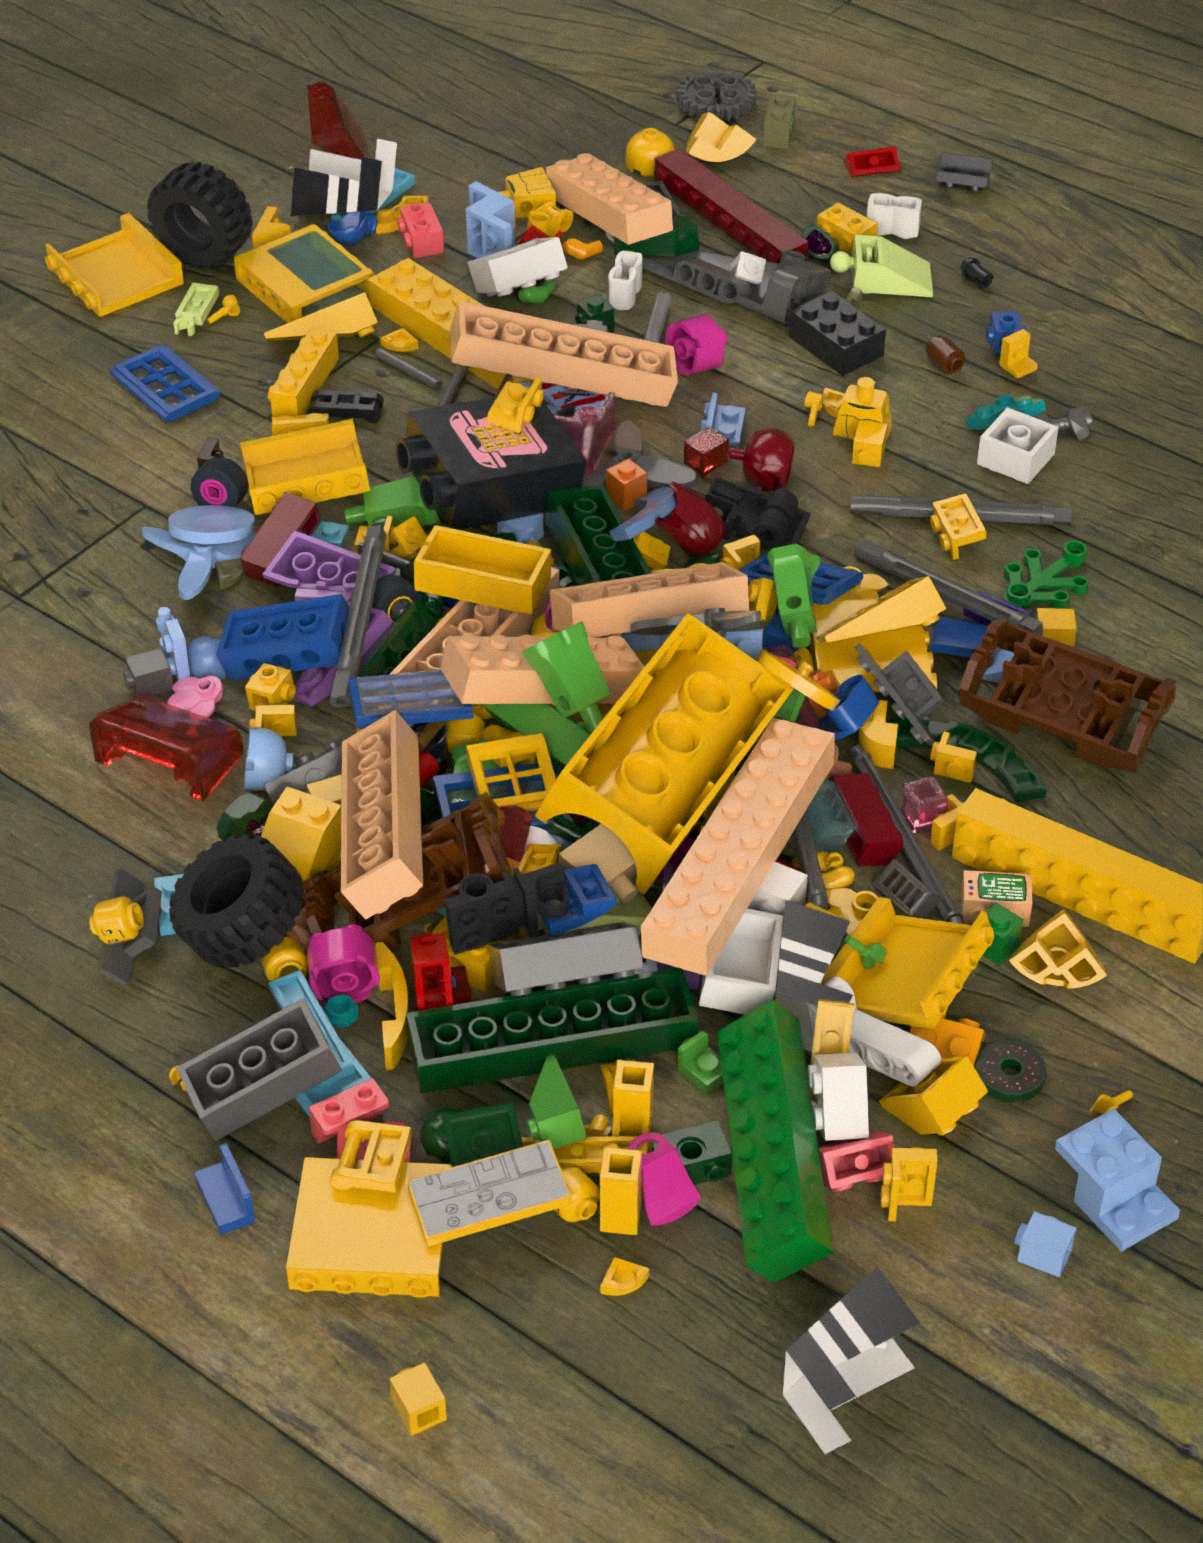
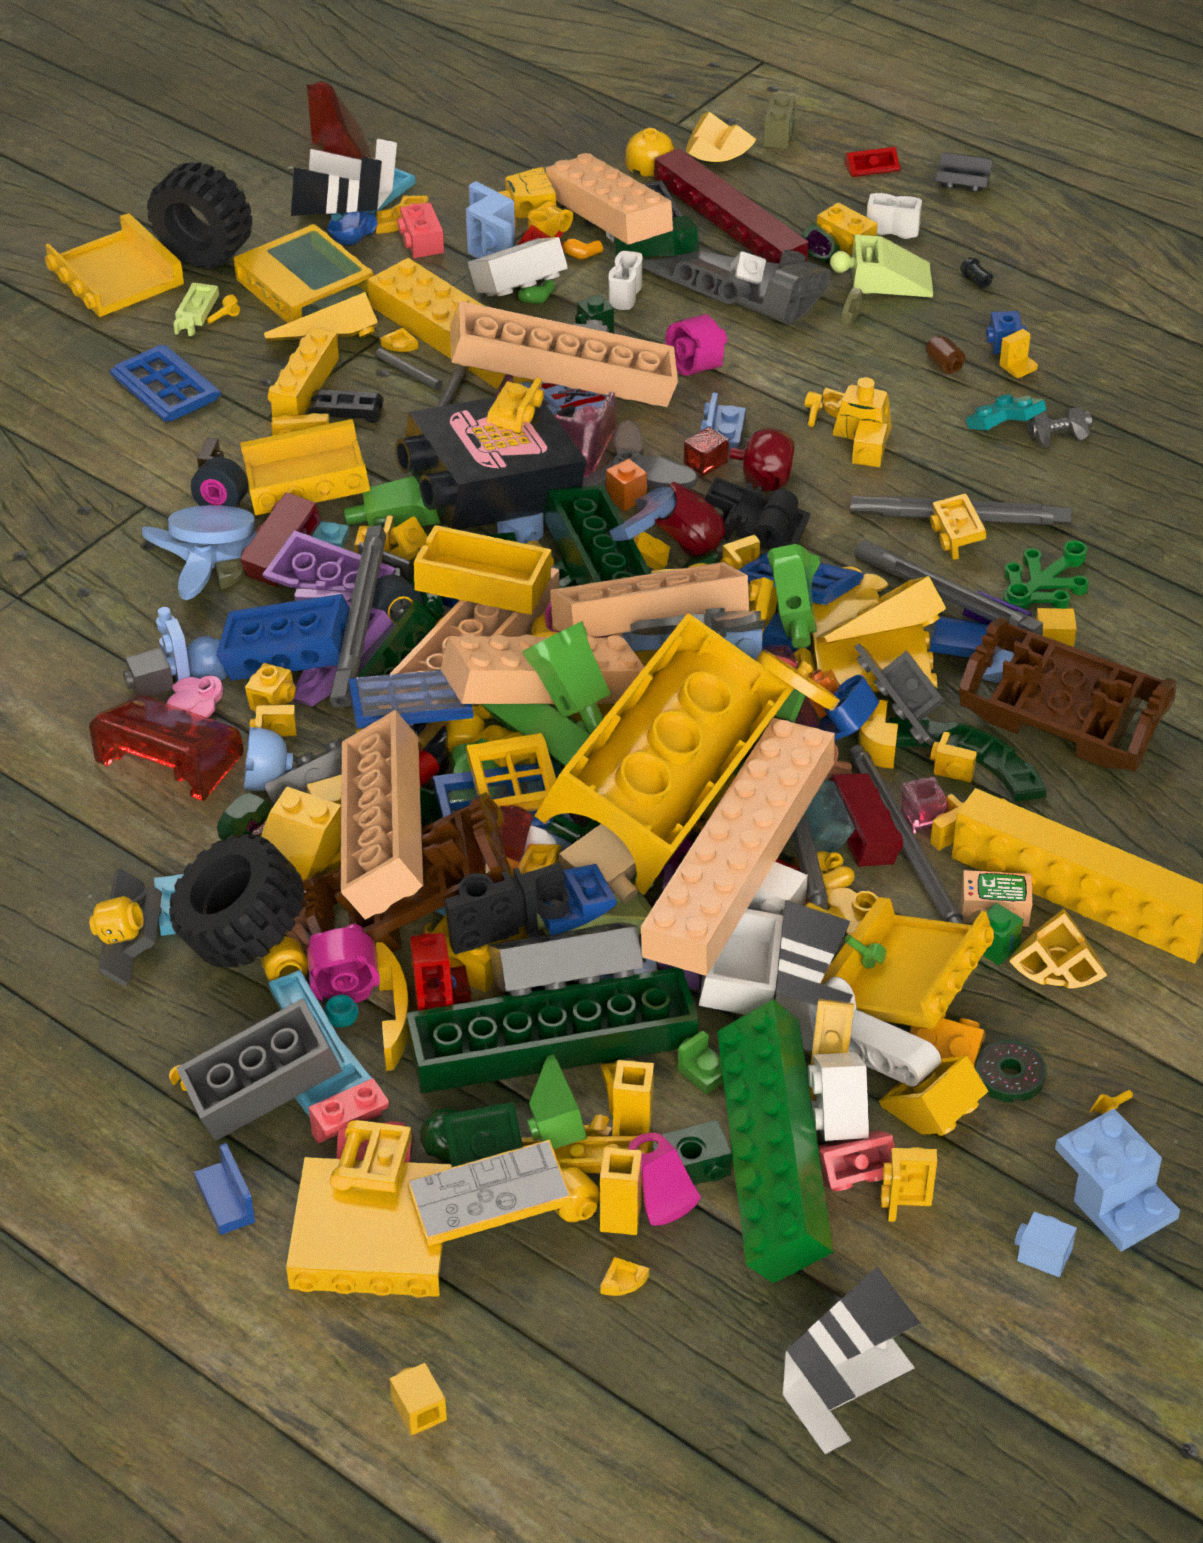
yellow slope [252,206,292,254] -> none
light grey axle [645,292,671,343] -> none
dark grey gear [677,69,757,121] -> none
black brick [789,291,886,376] -> none
dark grey slope [873,859,941,919] -> none
white brick [977,407,1058,484] -> none

